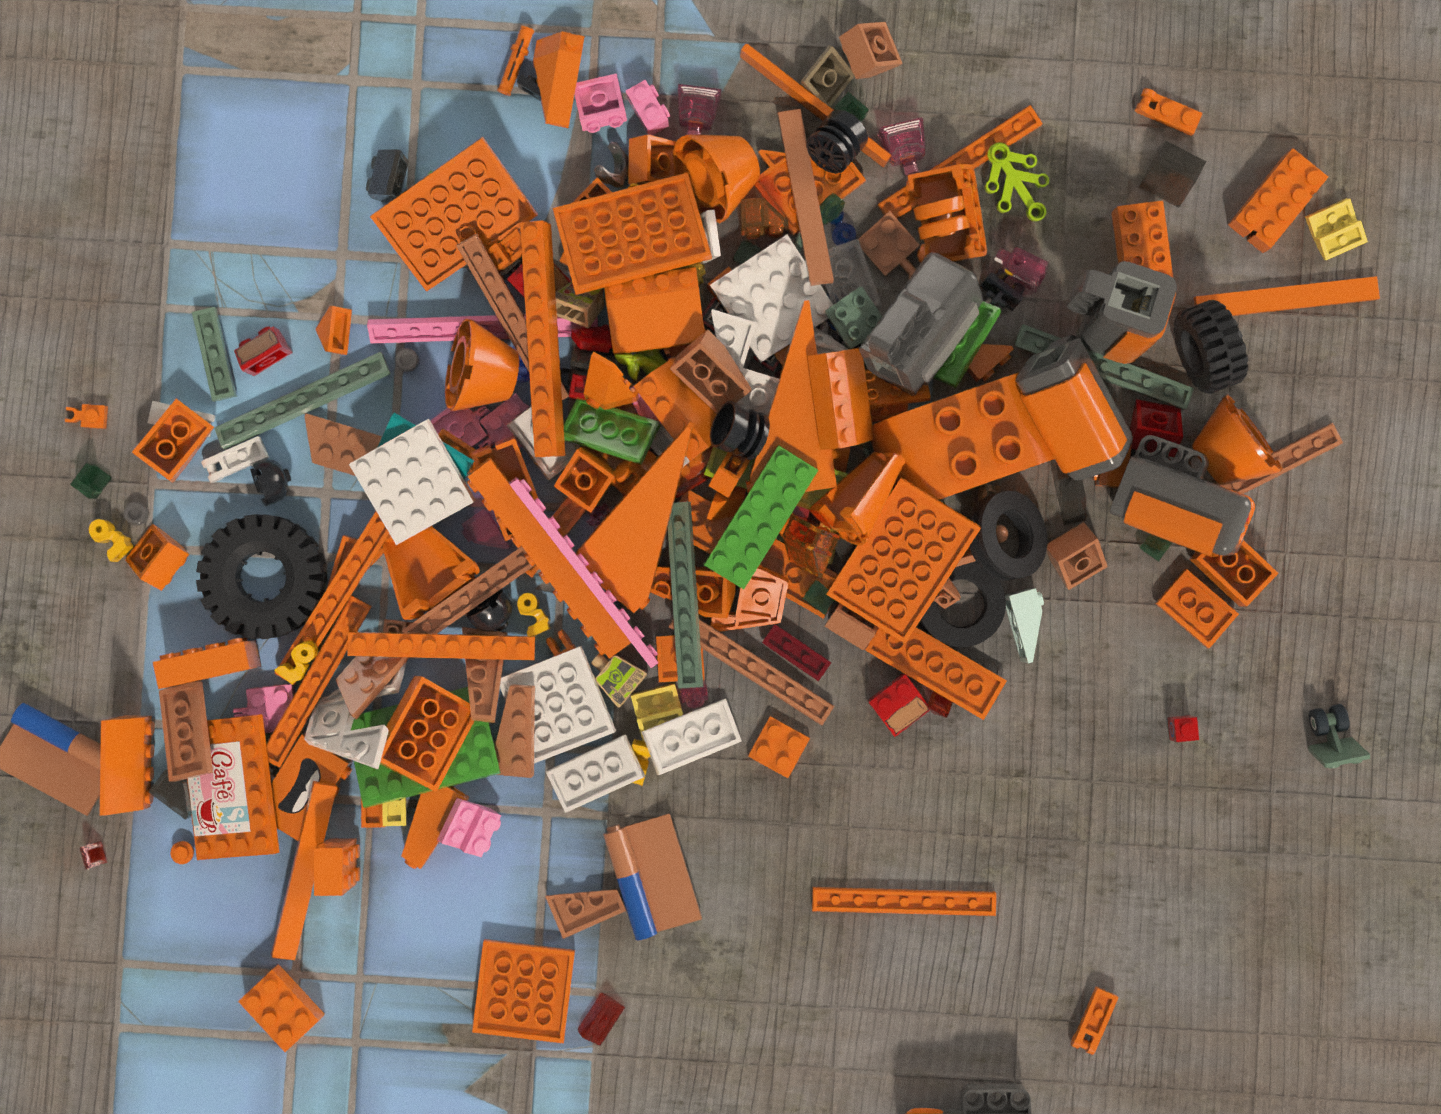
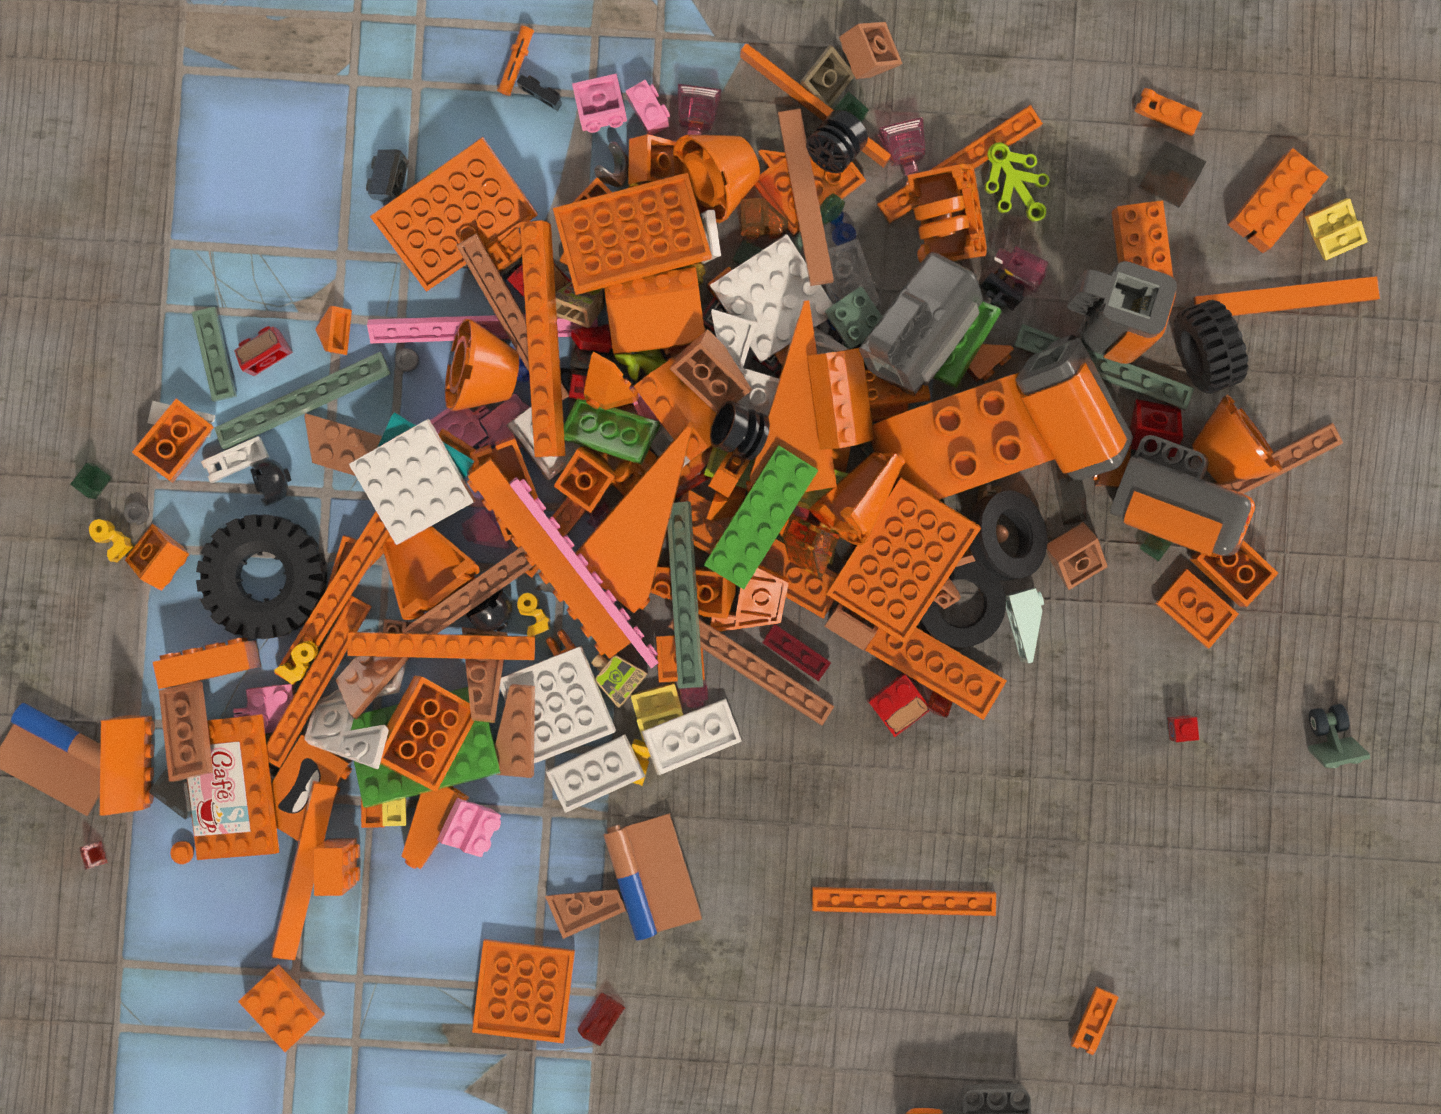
orange plate [65,404,108,429] -> none
orange wedge [533,31,585,128] -> none
orange plate [748,716,810,778] -> none
clear green panel [802,580,835,615] -> none
nougat plate [856,211,920,279] -> none

